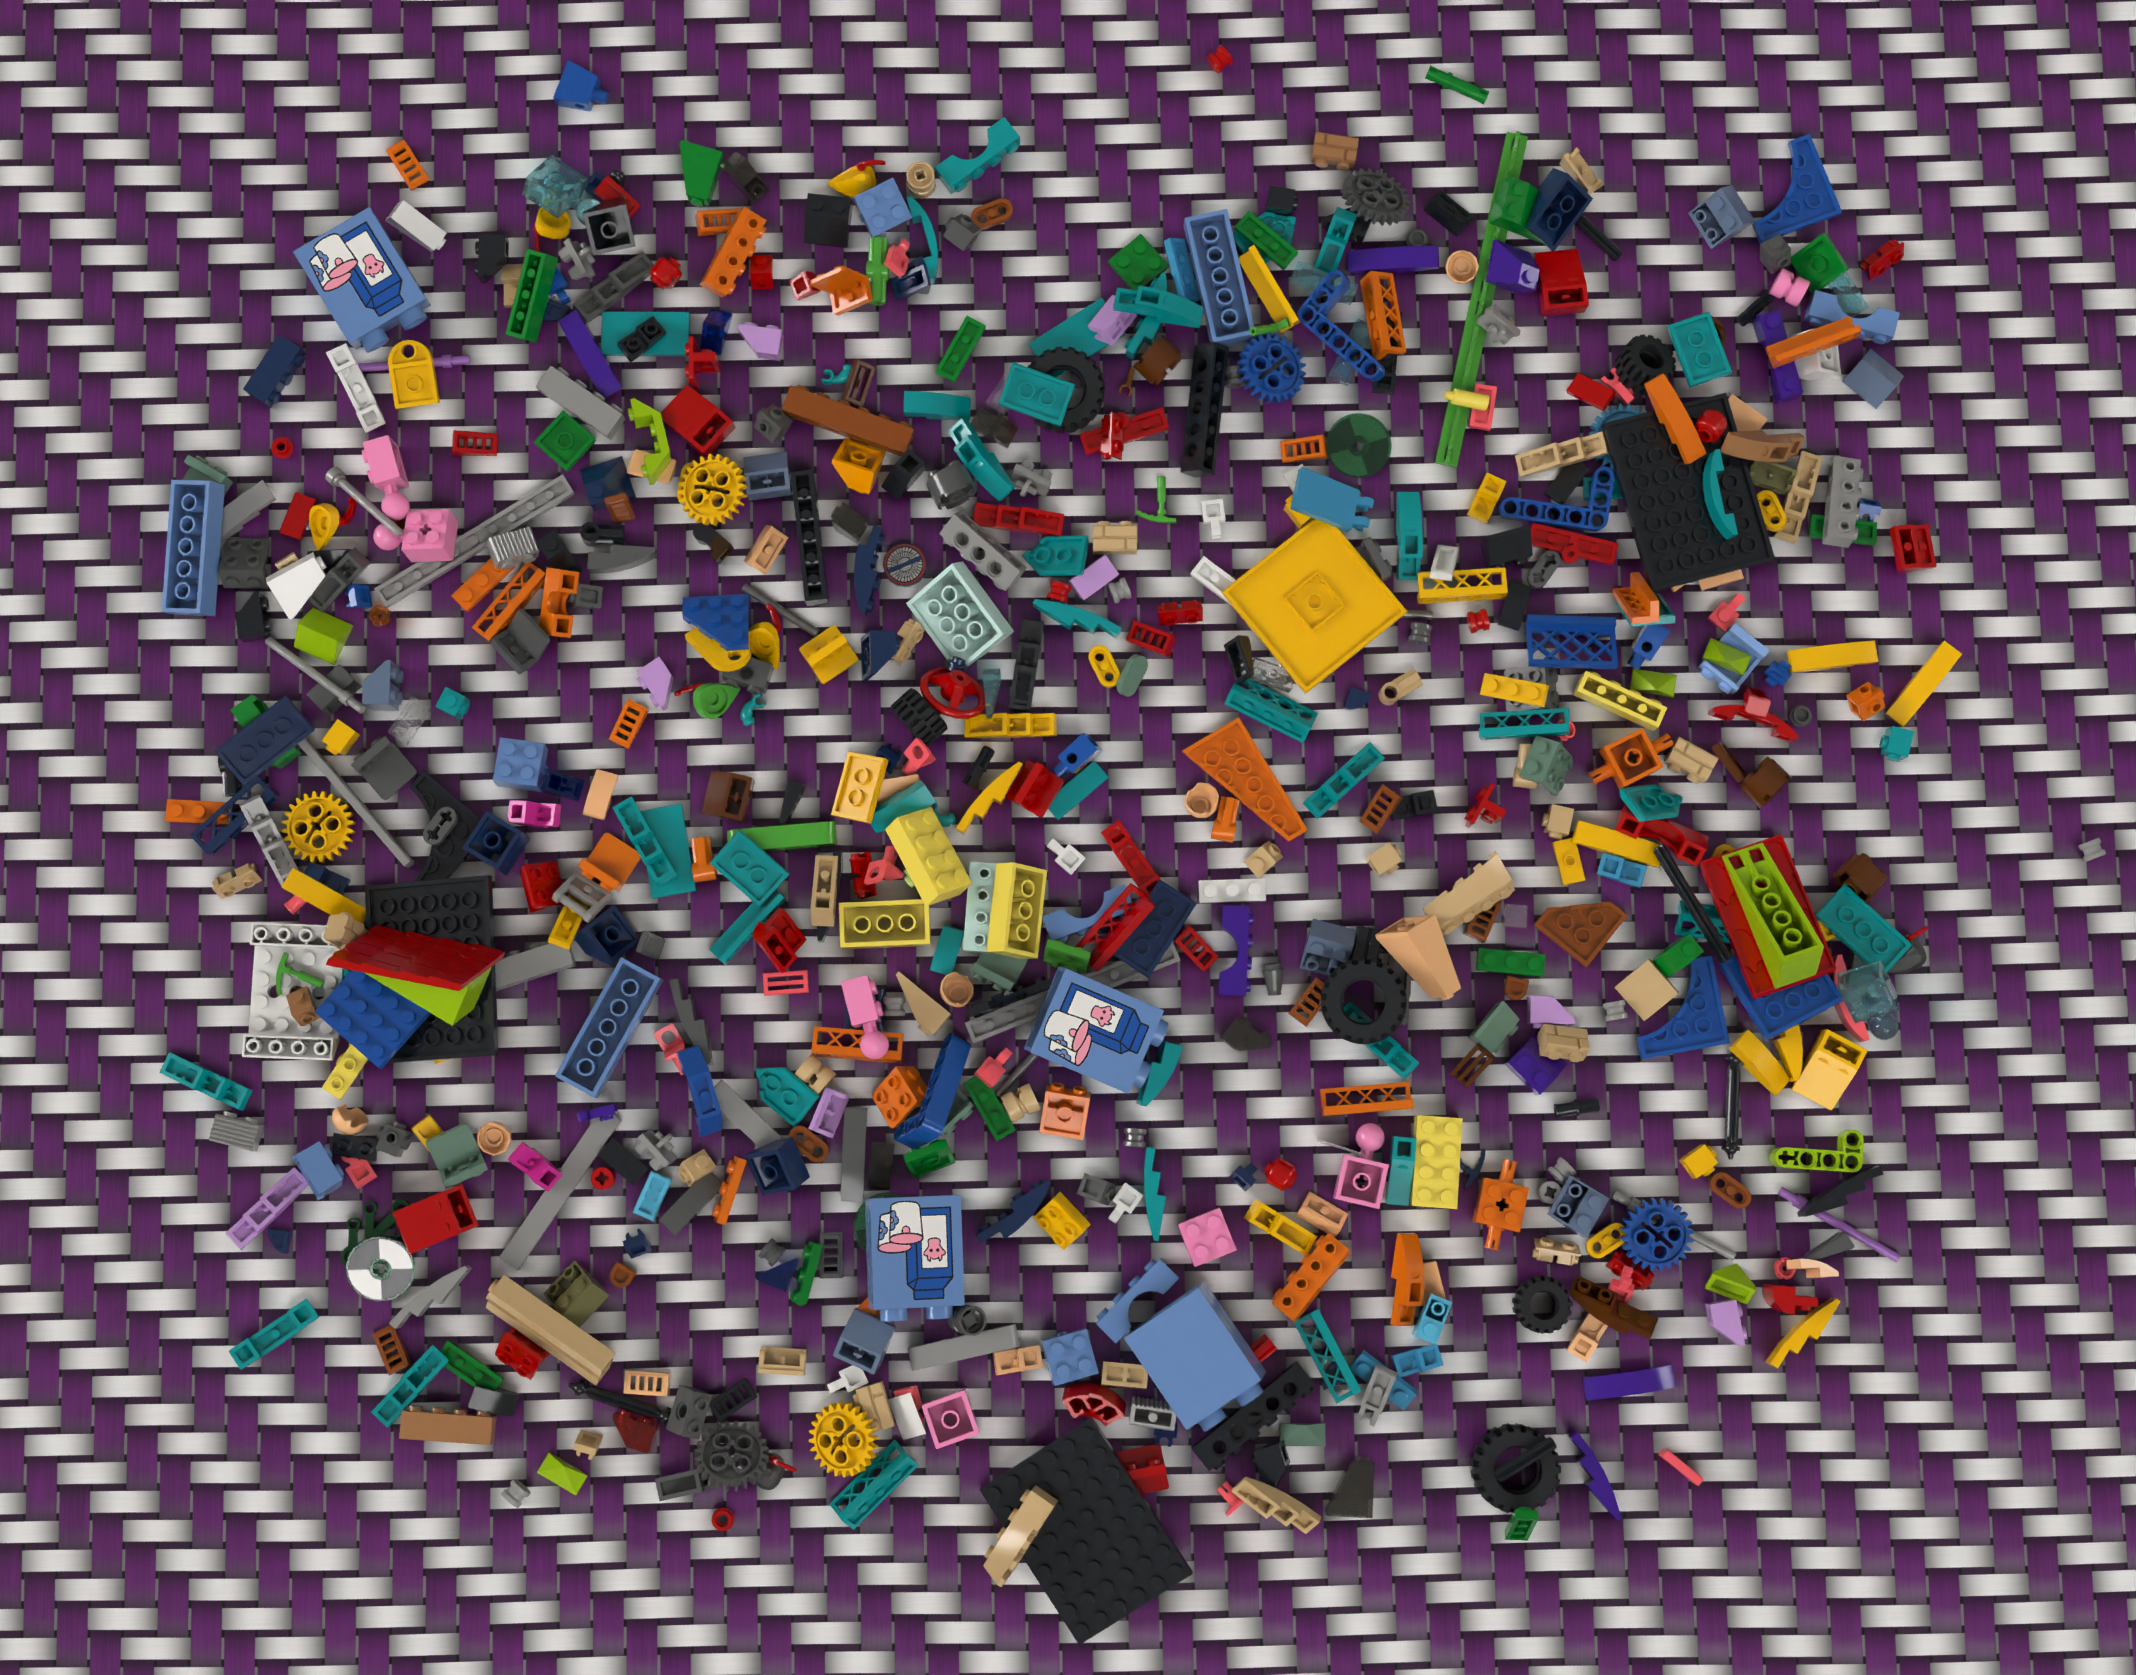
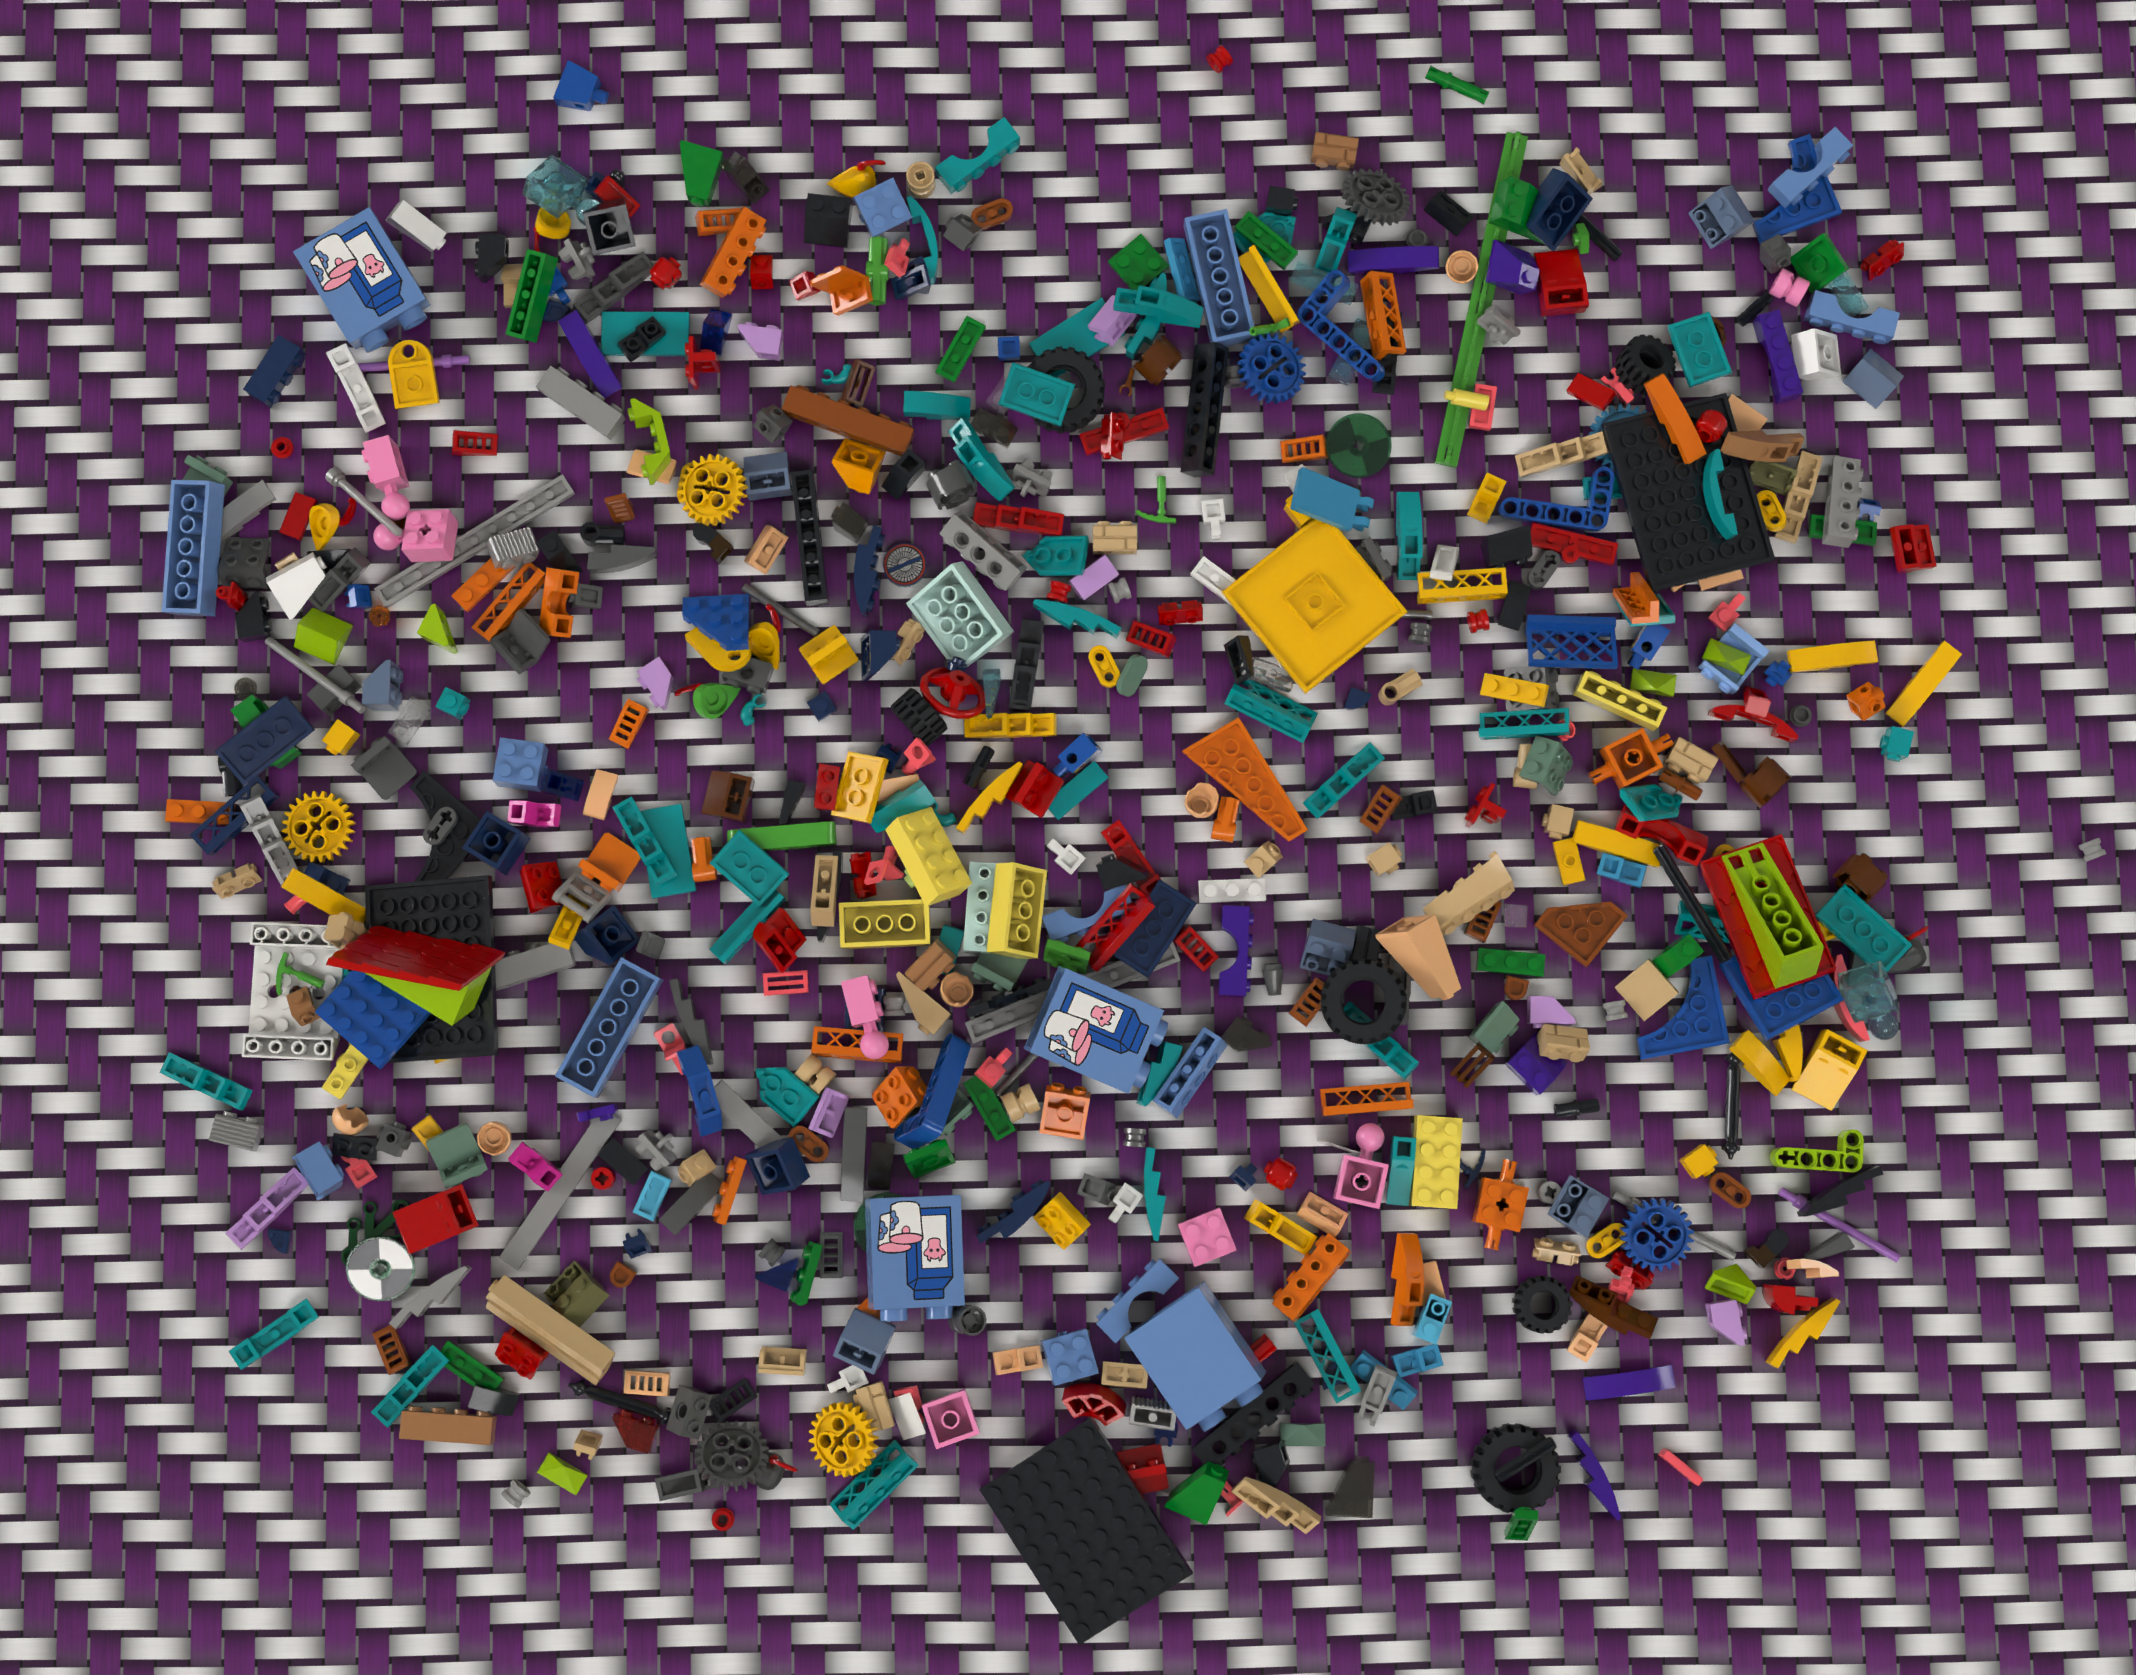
light grey tile [298,737,415,868] -> none
orange slope [386,140,429,191] -> none
green plate [534,410,597,472] -> none
dark blue slope [581,456,636,511] -> none
red slope [661,385,736,459] -> none
light grey beam [907,1324,1020,1371] -> none
tan wedge [983,1485,1058,1587] -> none
black slope [1544,463,1589,505] -> none
light grey wheel [1548,1157,1576,1186] -> none
orange fence [1766,316,1861,369] -> none
none -> red hinge [216,582,249,613]
none -> clear smoke plate [234,677,257,700]
none -> lime slope [417,604,458,654]
none -> dark blue plate [807,691,837,722]
none -> red hinge [814,763,840,811]
none -> medium nougat brick [905,939,956,992]
none -> blue plate [998,336,1020,361]
none -> black slope [1096,854,1150,890]
none -> medium blue brick [1153,1027,1228,1119]
none -> green slope [1165,1462,1229,1525]
none -> bright green plate [1572,223,1589,254]
none -> dark orange axle [1658,768,1703,801]
none -> leg [1743,1229,1789,1268]
none -> medium blue arch [1768,127,1853,208]

